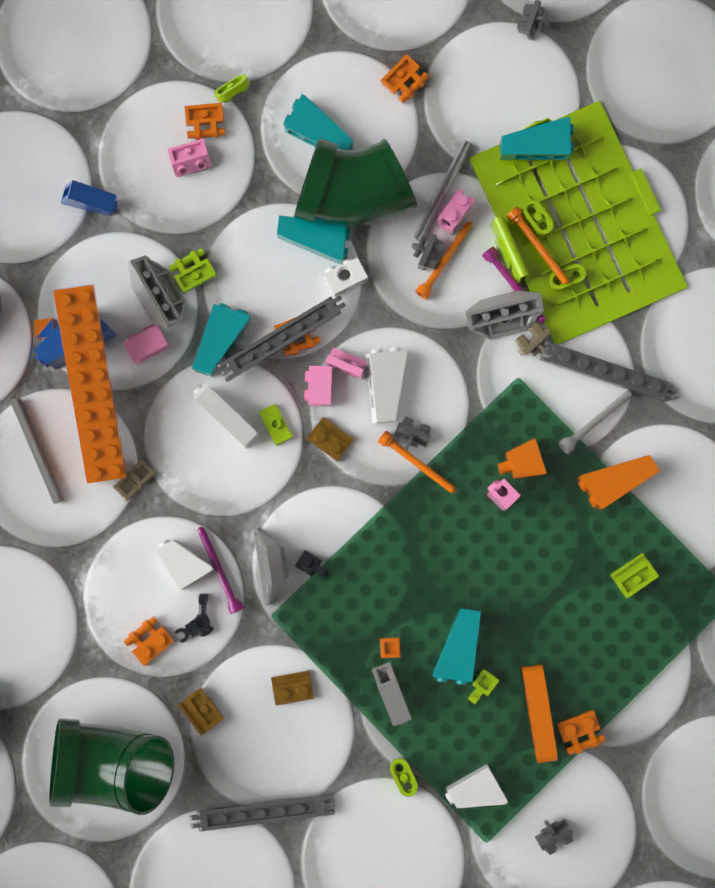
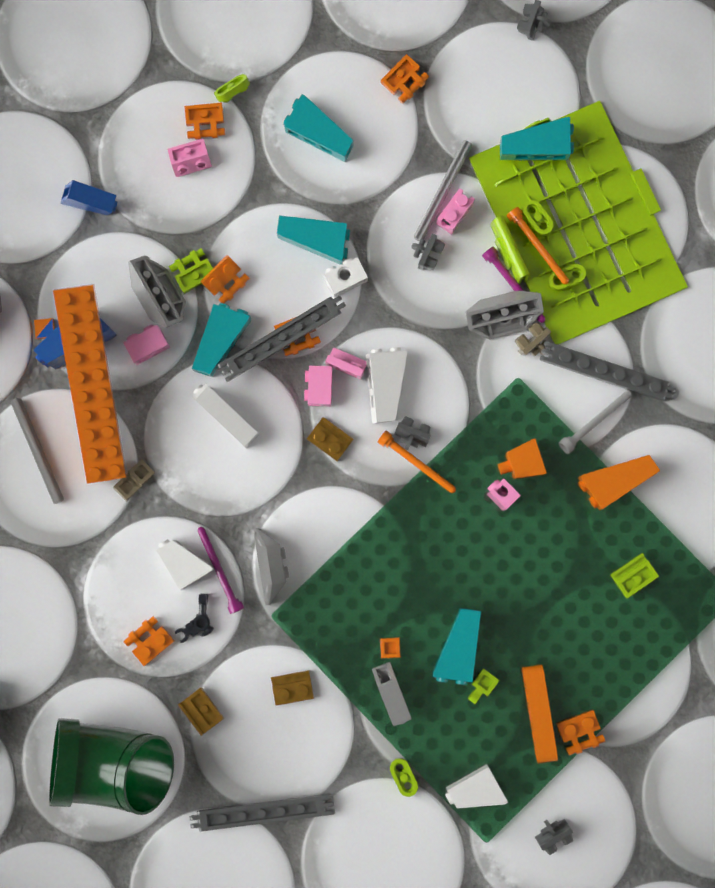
lime plate [259,403,293,446] -> none
dark green cylinder [293,137,418,226] -> none
black plate [295,550,330,579] -> none
orange piece [415,221,472,300] -> none
none -> orange plate [200,255,250,304]

